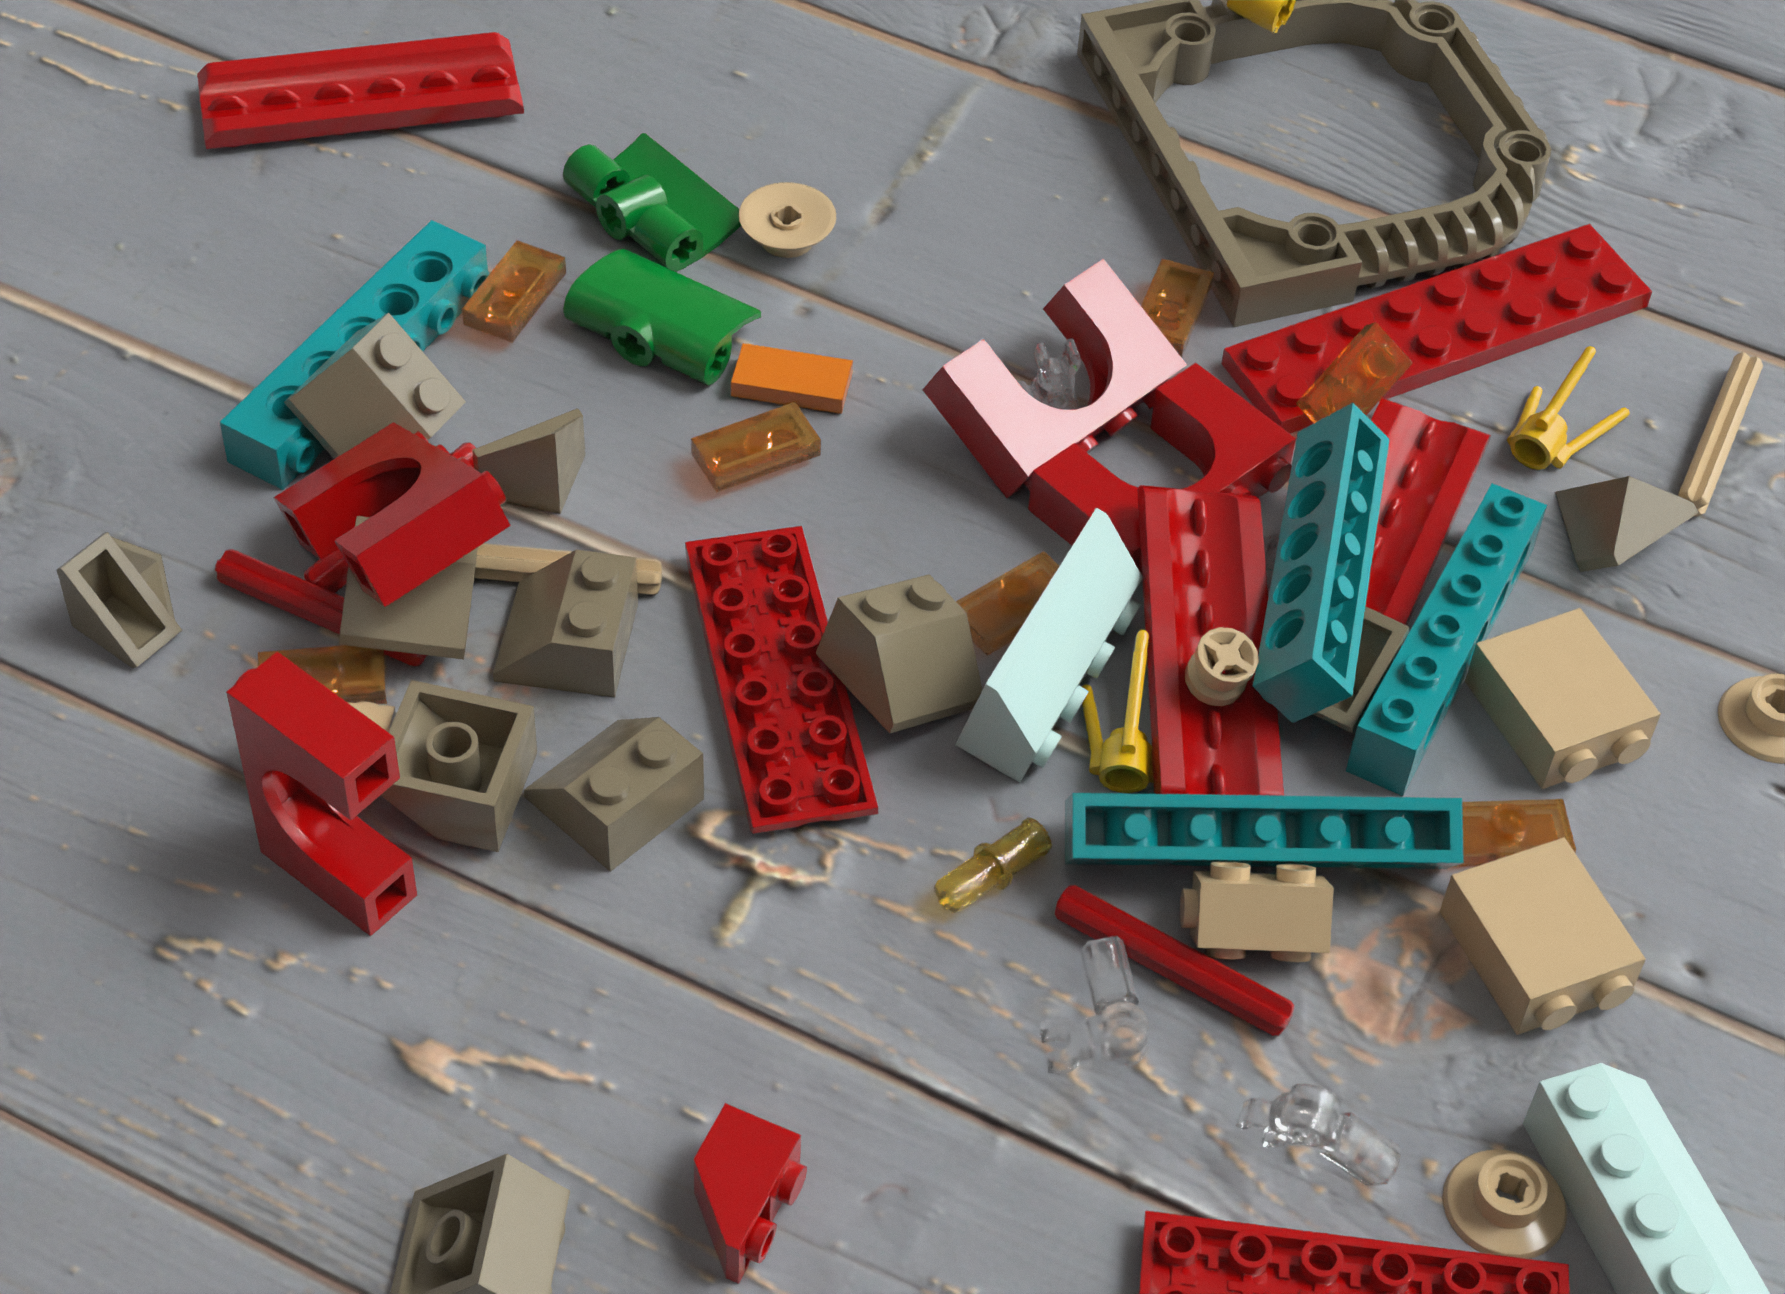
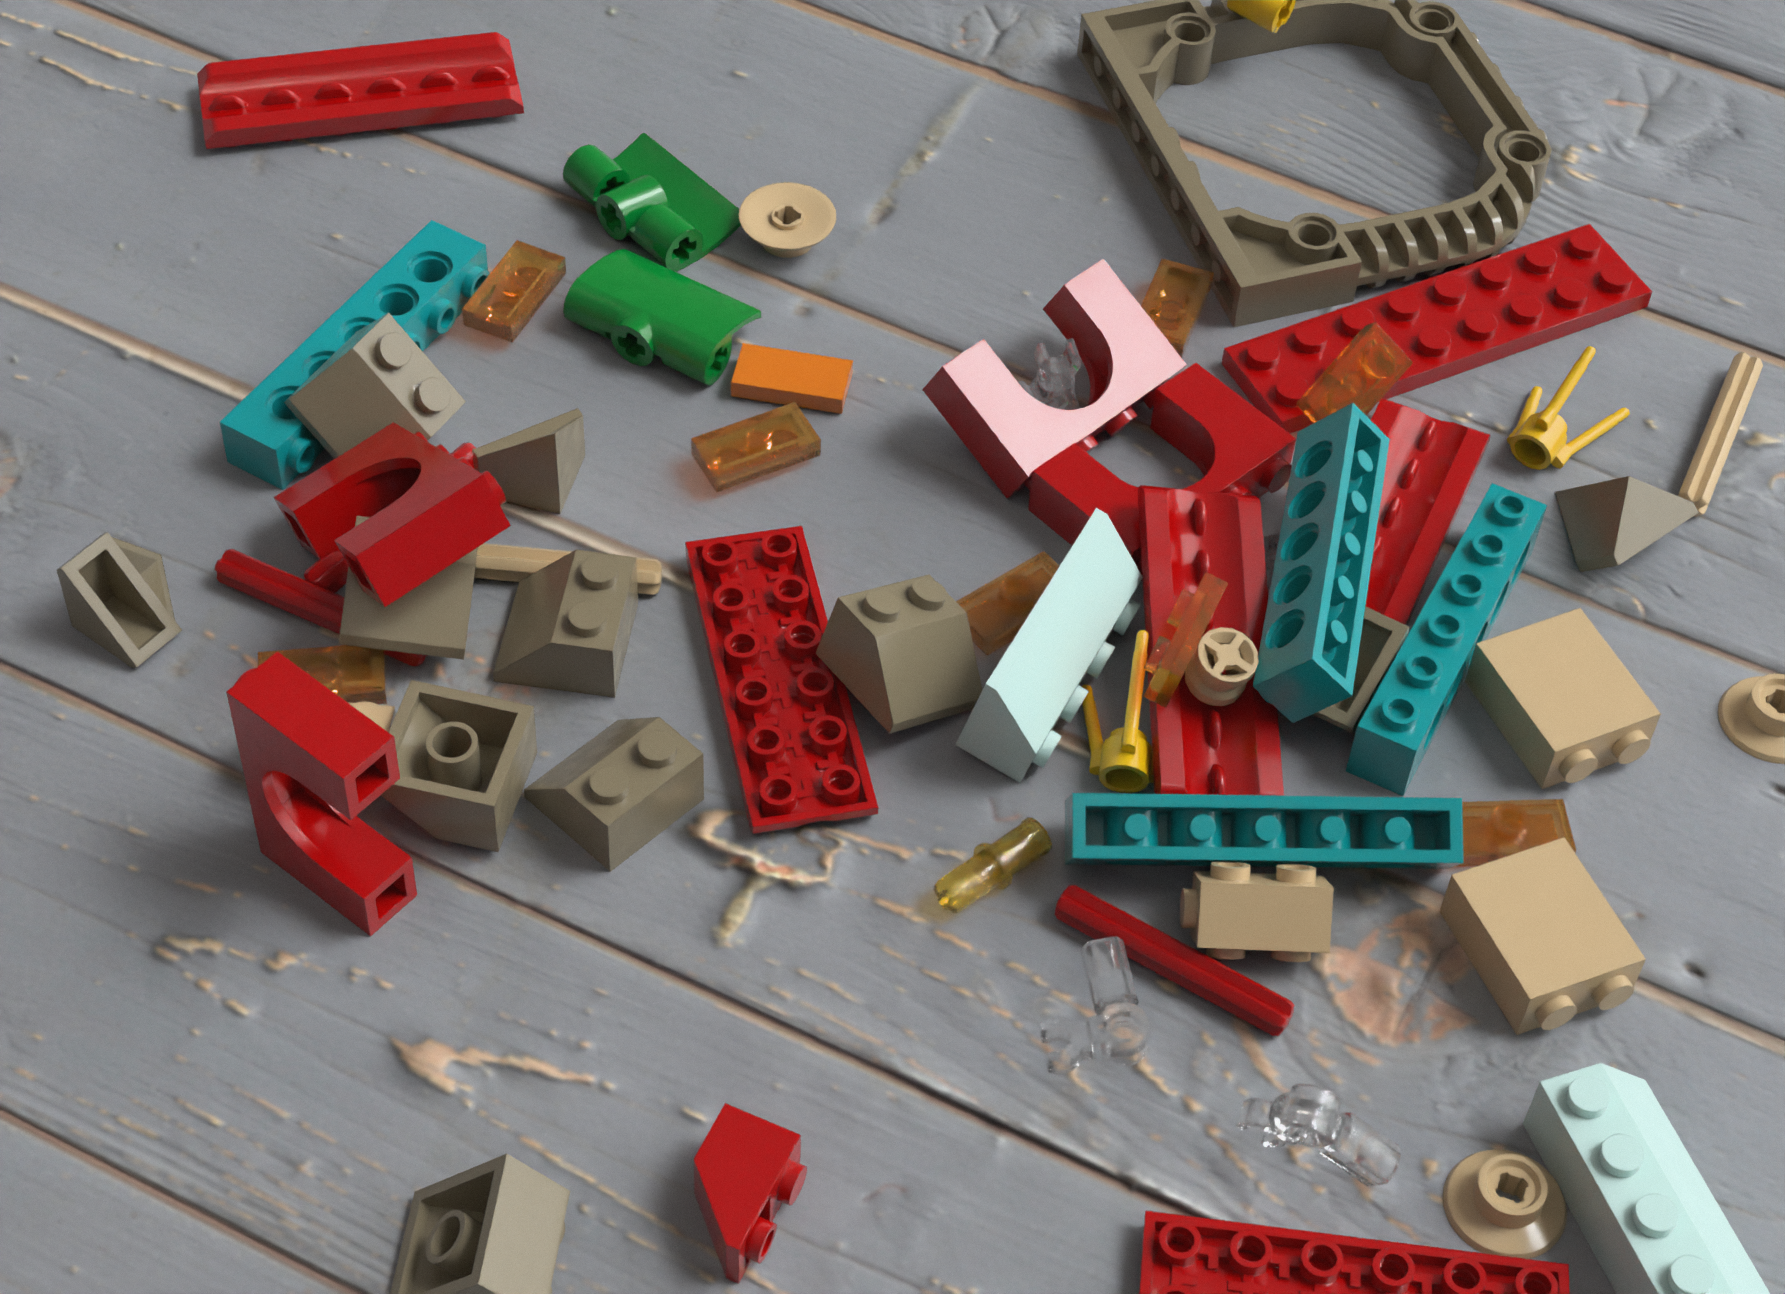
none -> clear orange plate [1143,572,1228,708]

